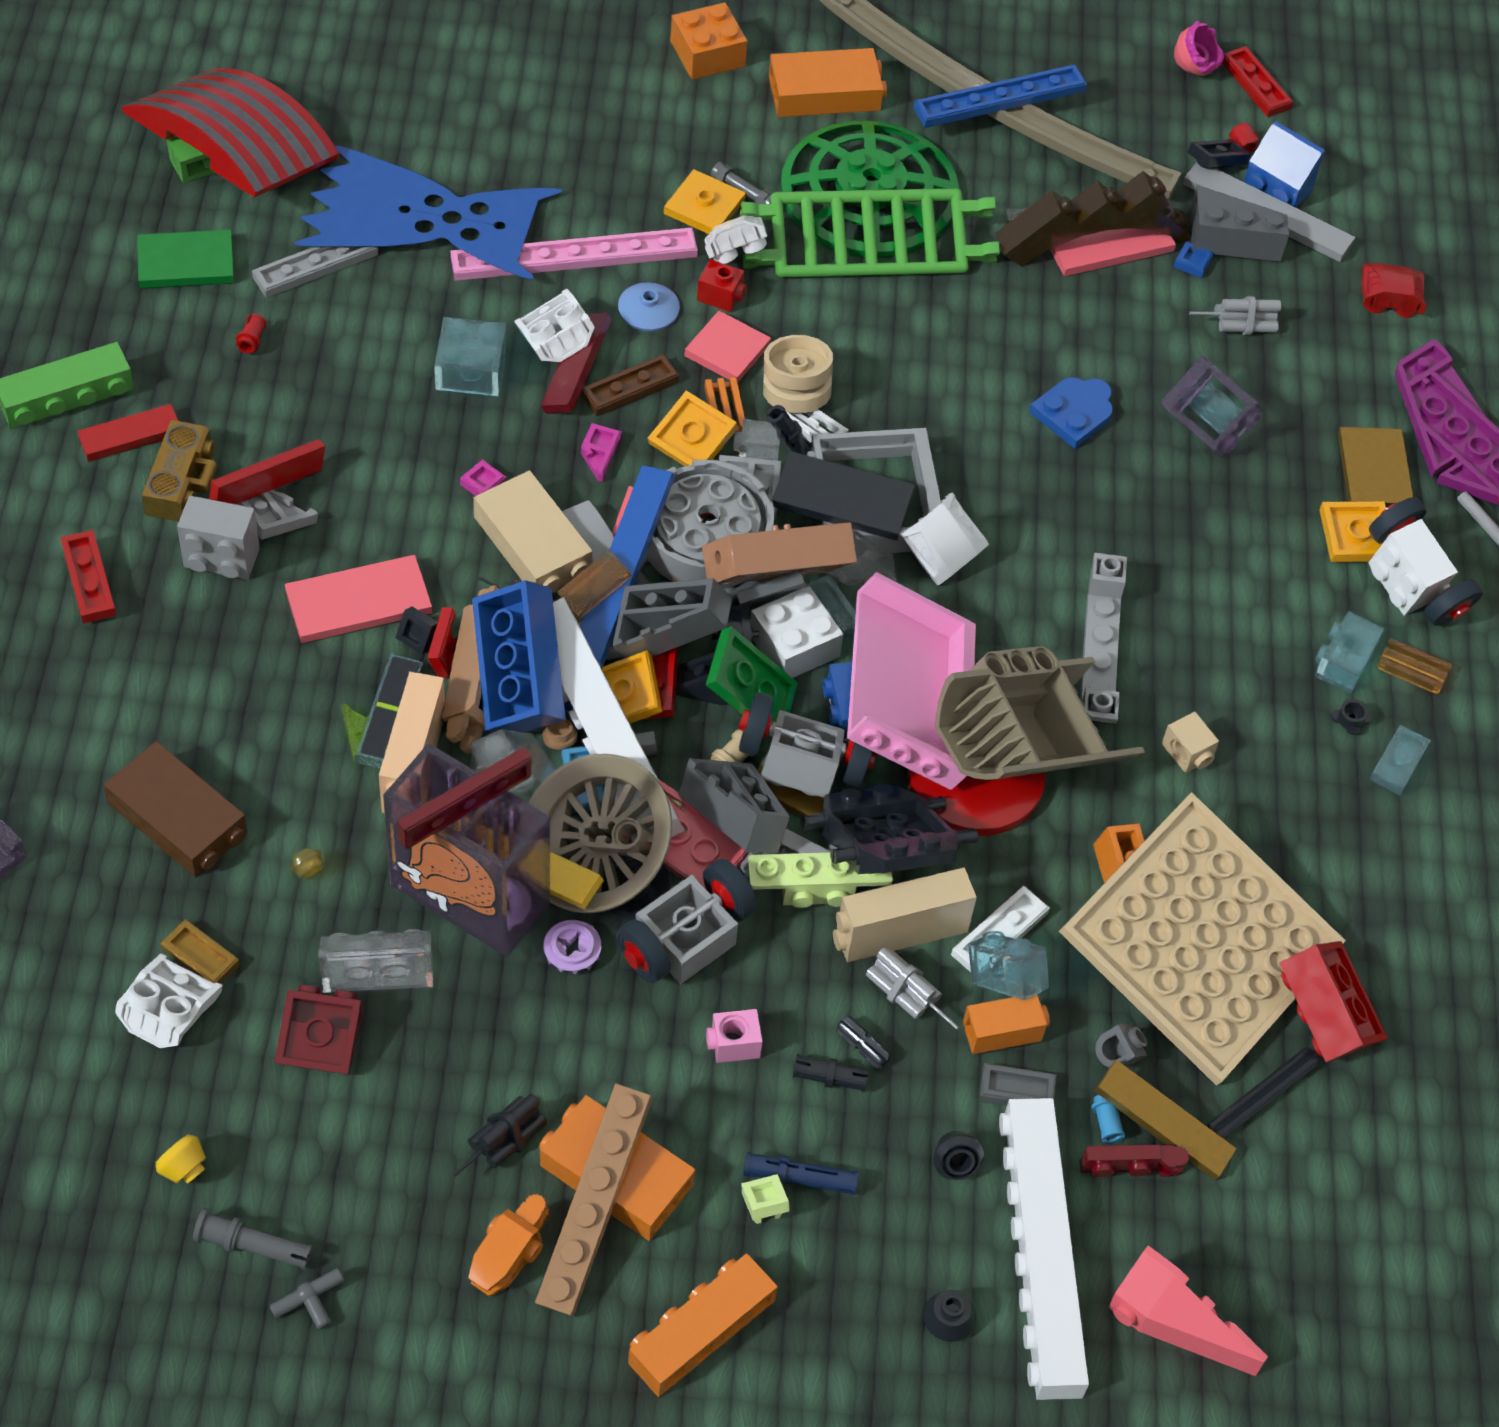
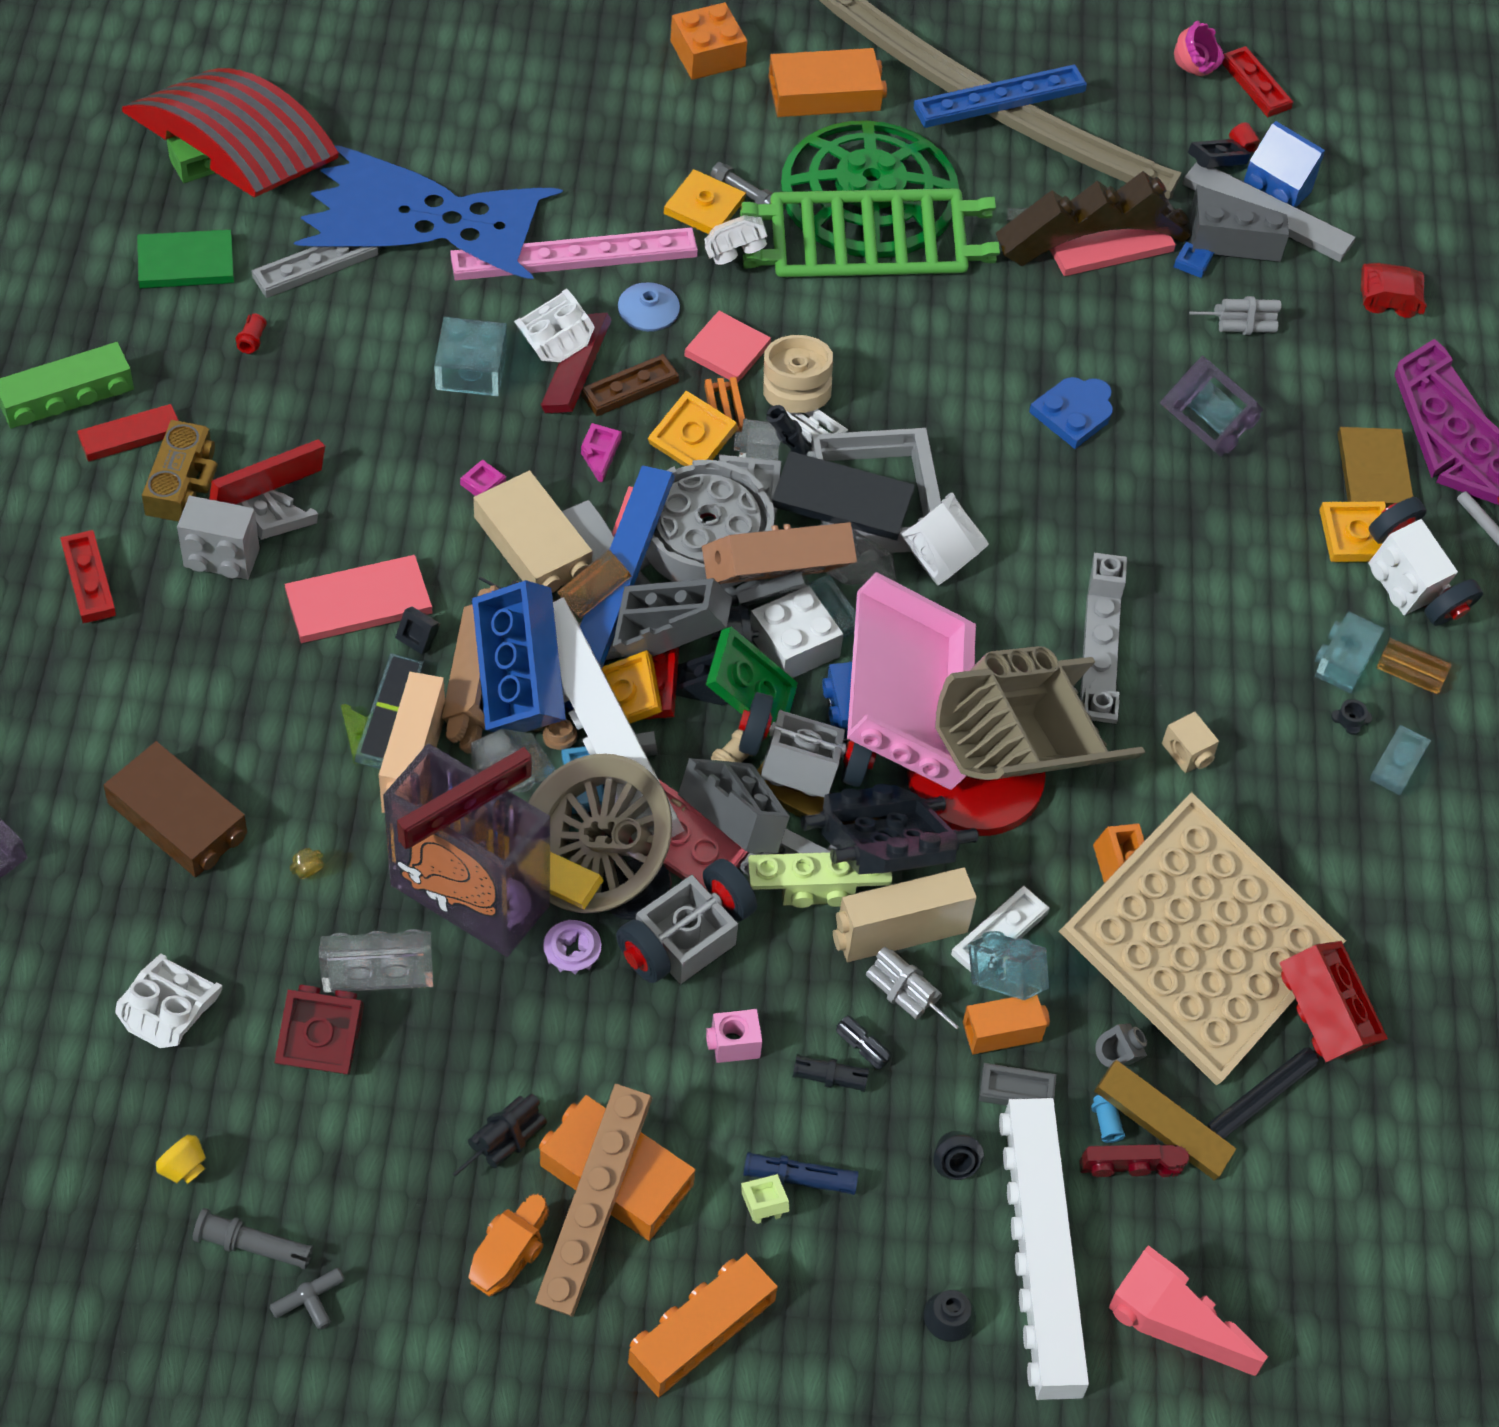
pearl gold tile [160,919,240,984] -> none
red tile [427,607,458,678] -> none
red brick [697,259,747,312] -> none

